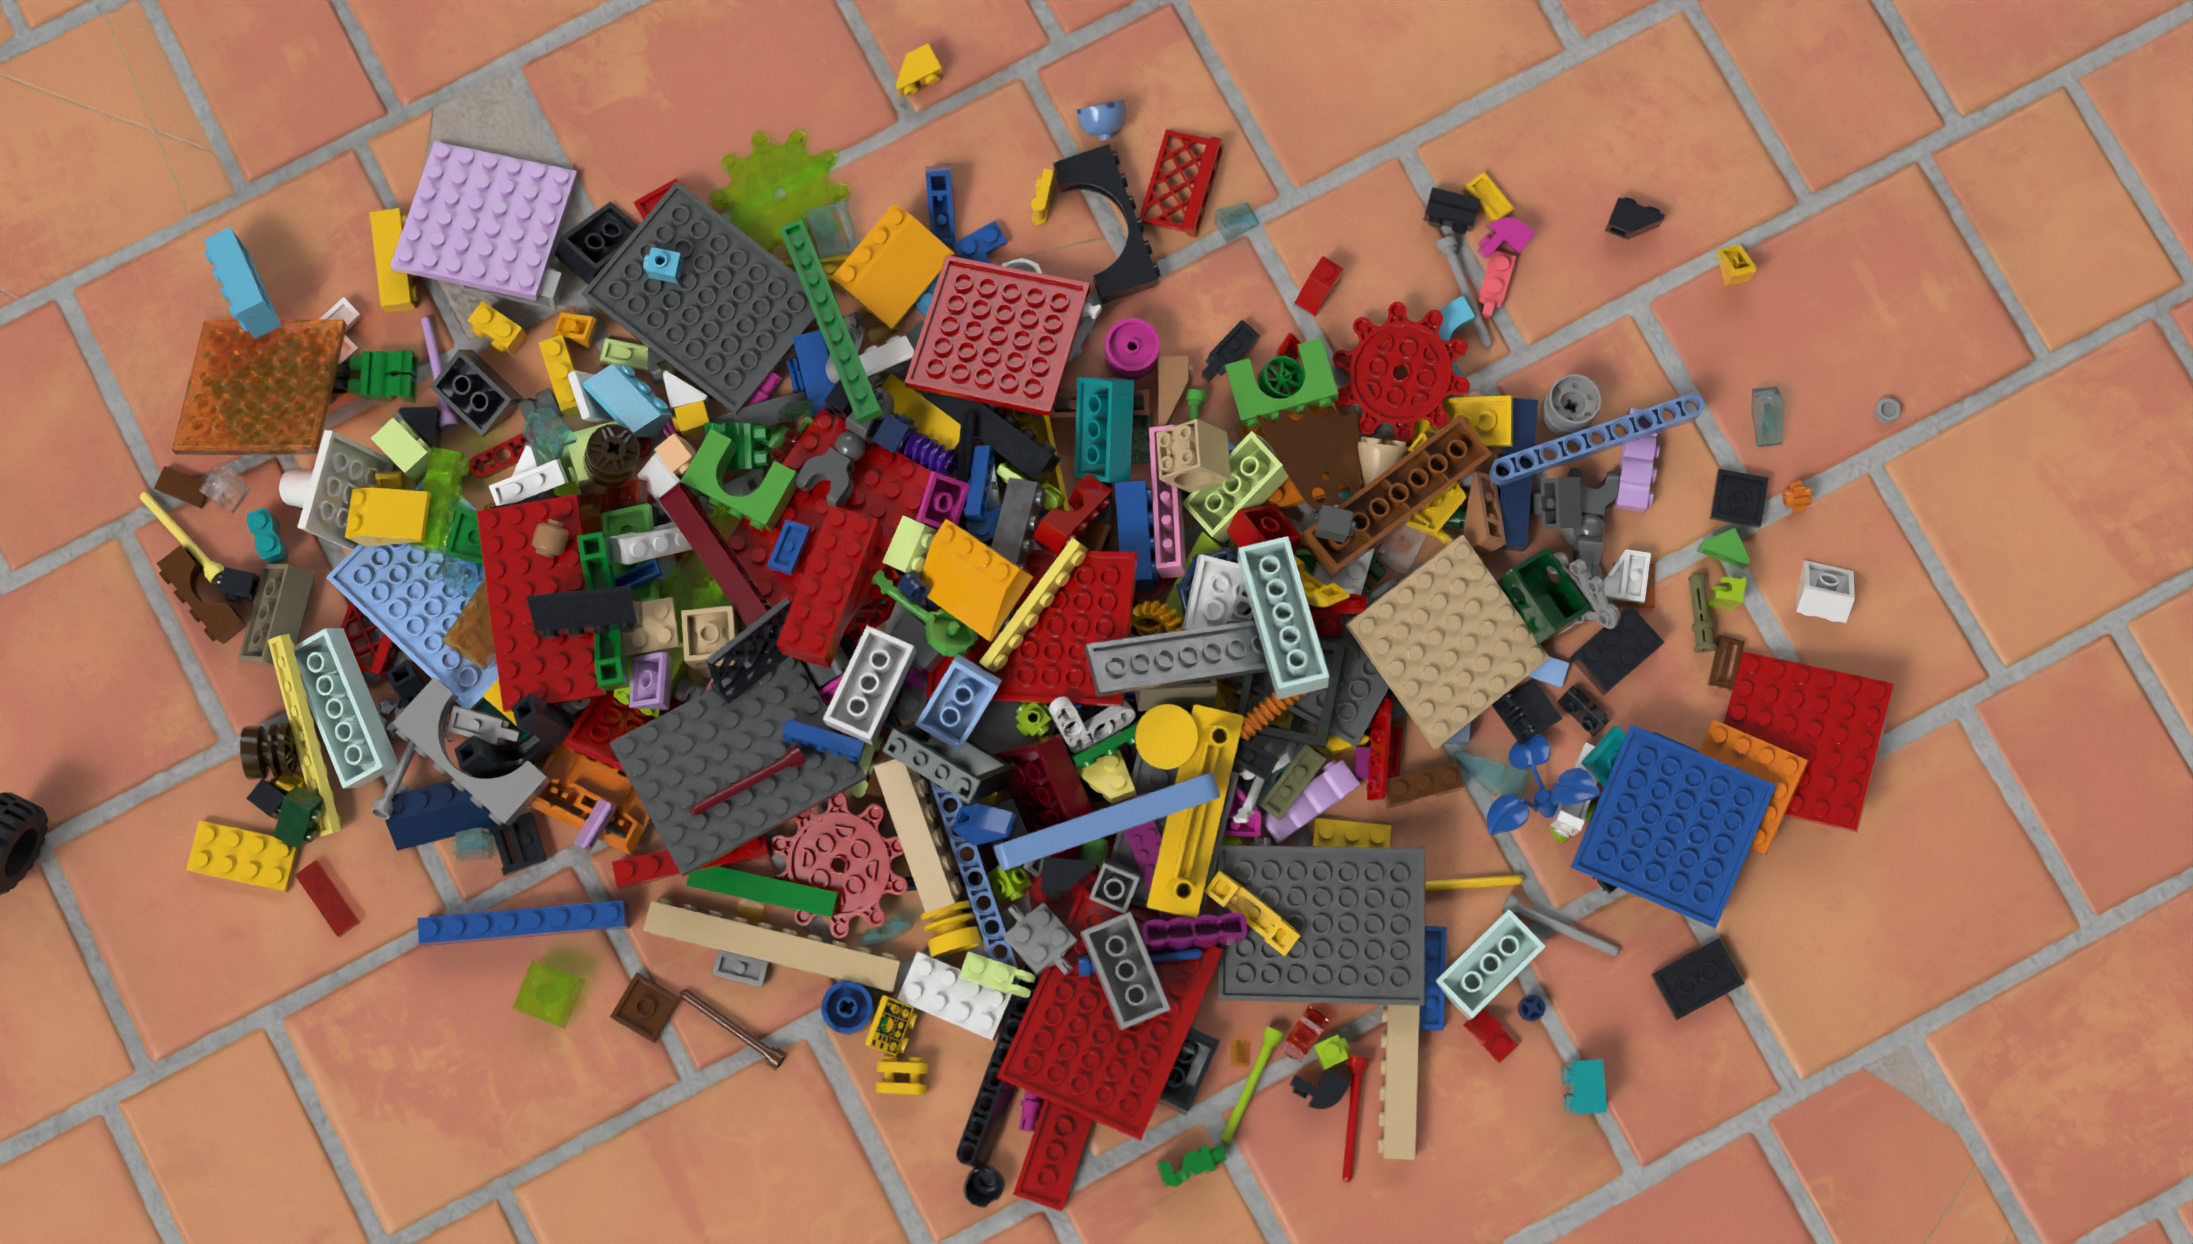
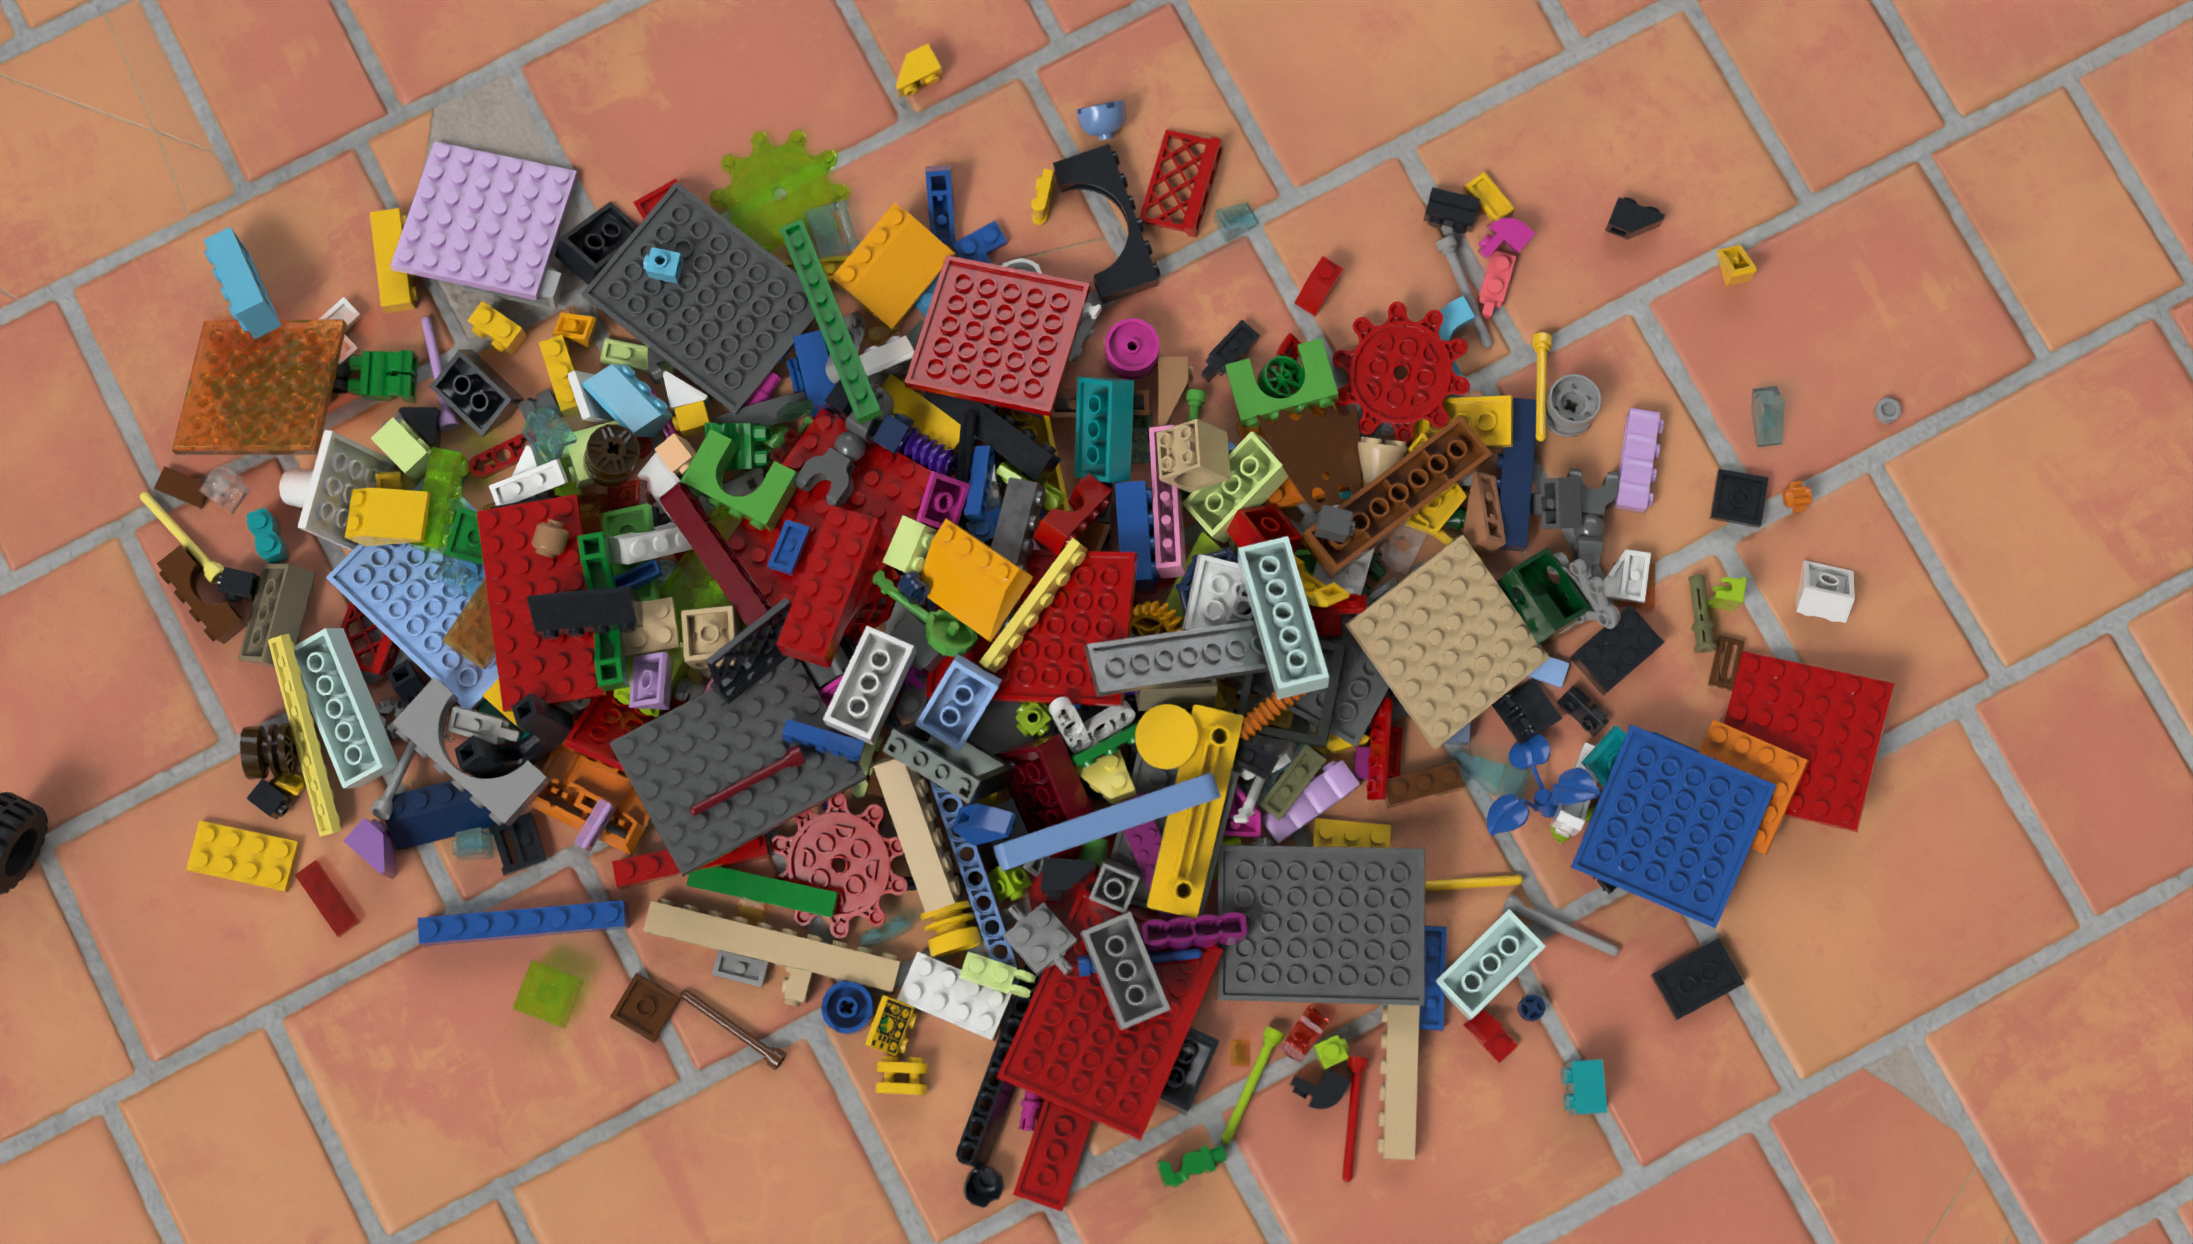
dark green brick [273,785,323,850] -> none
yellow slope [1204,871,1301,956] -> none
medium blue beam [1489,394,1705,485] -> none
bright green slope [1697,528,1750,569] -> none
none -> medium lavender slope [344,818,396,879]
none -> tan brick [781,966,814,1007]
none -> yellow piece [1532,332,1552,442]

